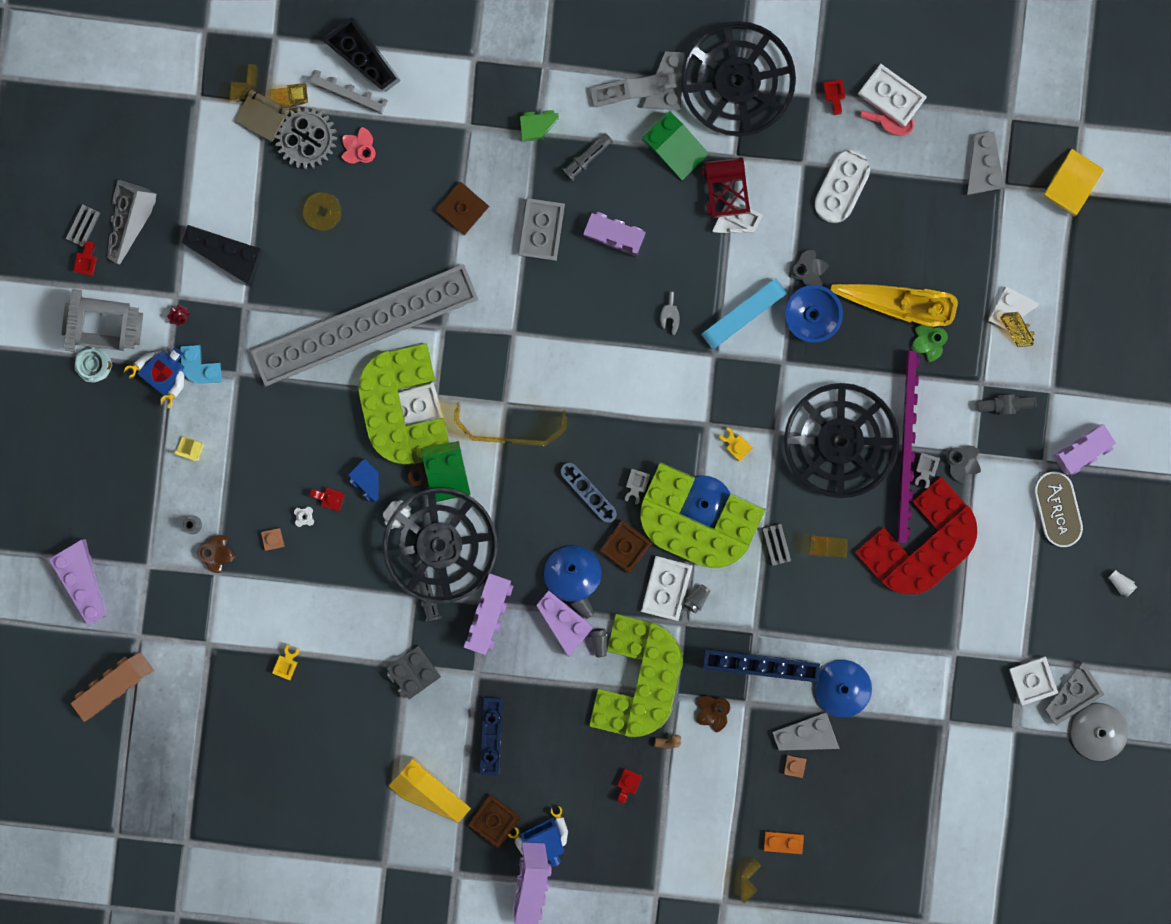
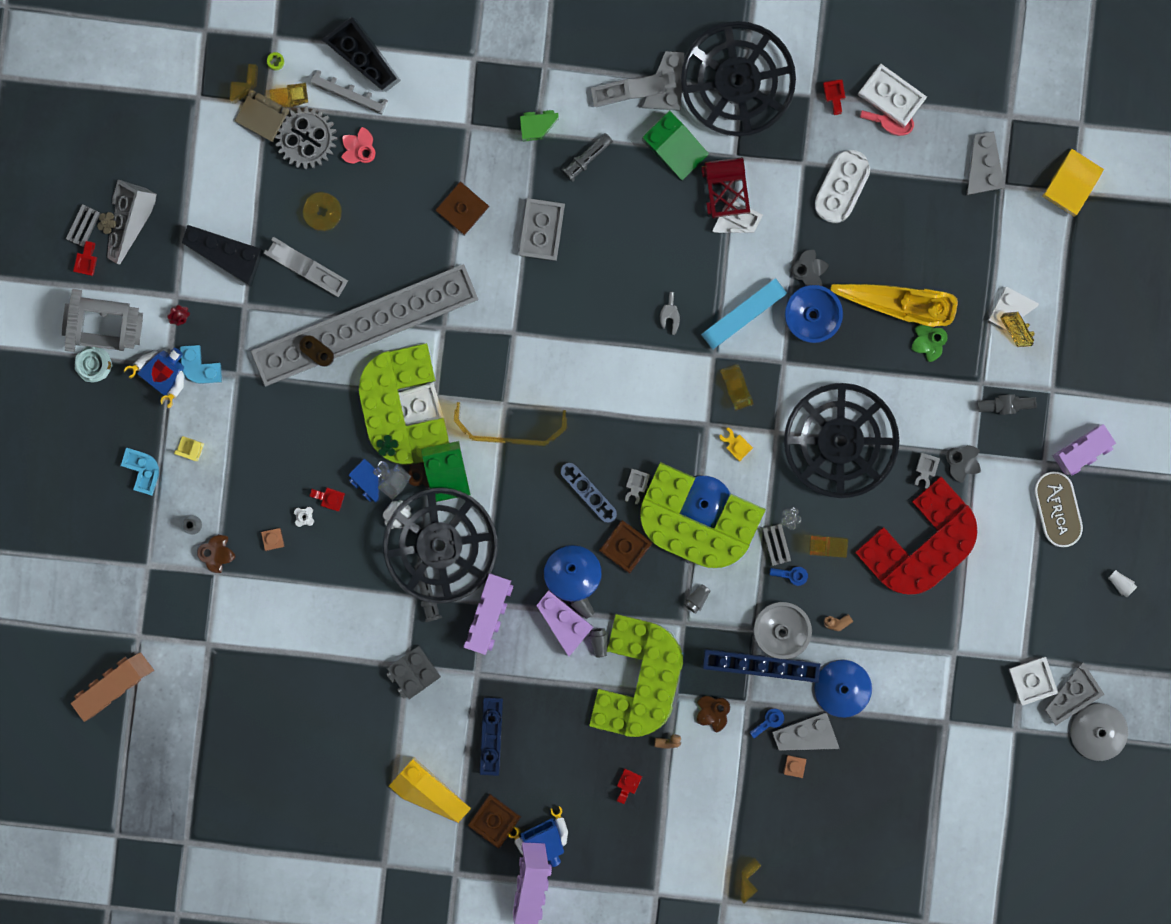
lavender wedge [49,539,108,626] -> none
yellow plate [272,644,300,680] -> none
lavender wedge [583,212,646,257] -> none
white tile [641,556,693,621] -> none
orange plate [764,831,804,854] -> none
magenta plate [897,351,920,543] -> none
none -> dark tan plant [97,212,116,234]
none -> medium azure plate [121,448,159,496]
none -> light grey piece [264,237,348,297]
none -> lime bush [267,52,284,71]
none -> dark brown plate [299,335,334,367]
none -> clear brick [373,461,411,499]
none -> dark green plant [376,435,399,456]
none -> clear yellow slope [720,364,753,411]
none -> blue plate [749,708,784,738]
none -> light grey dish [754,602,812,659]
none -> blue plate [769,567,808,586]
none -> clear plant [781,507,801,530]
none -> medium nougat arm [824,614,853,631]

